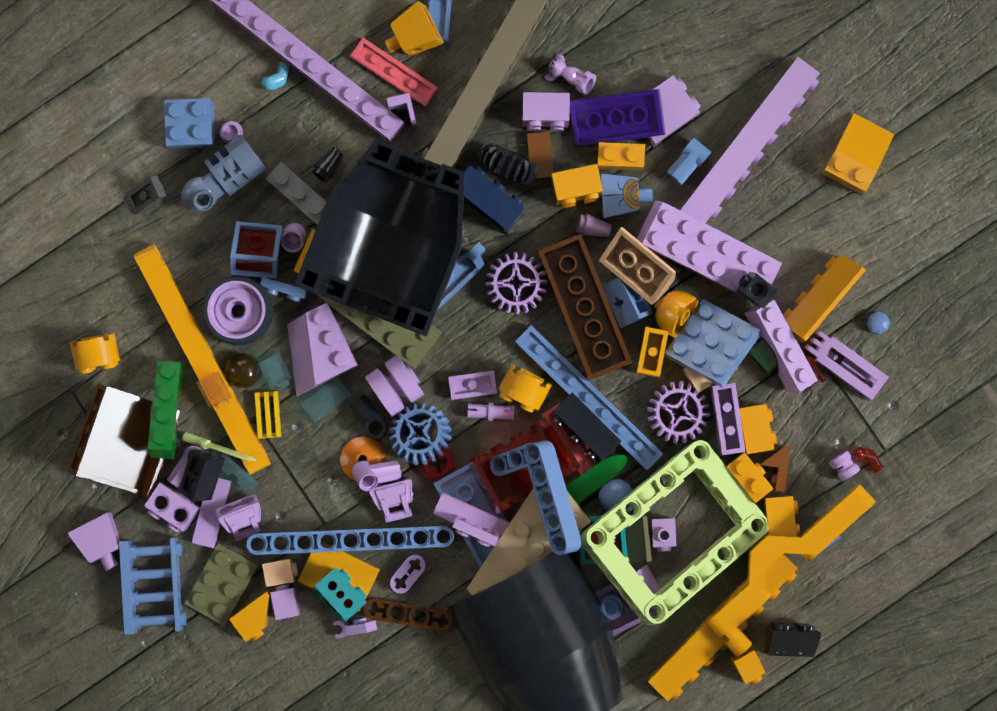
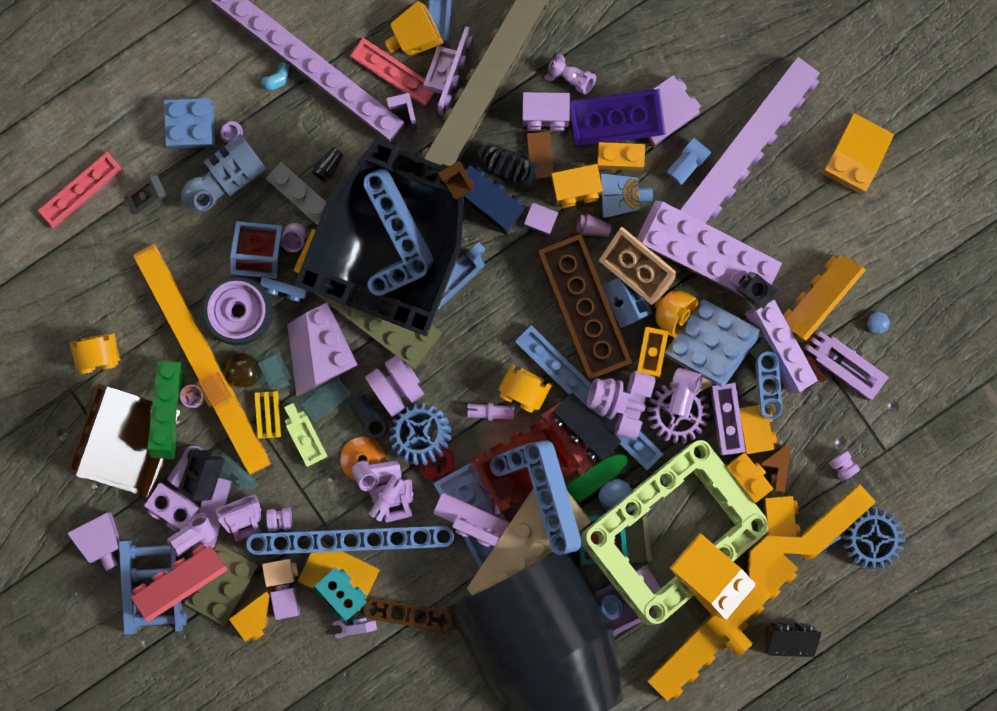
yellowish green piece [182,432,257,461] -> none
lavender beam [390,554,426,594] -> none
lavender plate [448,371,497,400] -> none
lavender gear [485,252,547,315] -> none
lavender brick [650,518,676,552] -> none
light orange slope [729,647,766,685] -> none
clear red arm [851,447,884,473] -> none
none -> coral tile [37,151,123,229]
none -> coral slope [130,544,228,623]
none -> lavender piece [167,513,216,557]
none -> lavender wheel [180,385,206,408]
none -> lavender wheel [267,508,292,532]
none -> yellowish green hinge [284,403,328,467]
none -> medium blue beam [364,168,434,296]
none -> lavender pin [368,474,405,521]
none -> lavender bracket [424,26,474,115]
none -> reddish brown panel [438,161,476,199]
none -> lavender panel [524,203,558,236]
none -> lavender beam [587,371,655,441]
none -> lavender piece [668,368,702,417]
none -> light orange slope [670,533,756,620]
none -> medium blue beam [755,352,782,420]
none -> medium blue gear [842,507,905,570]

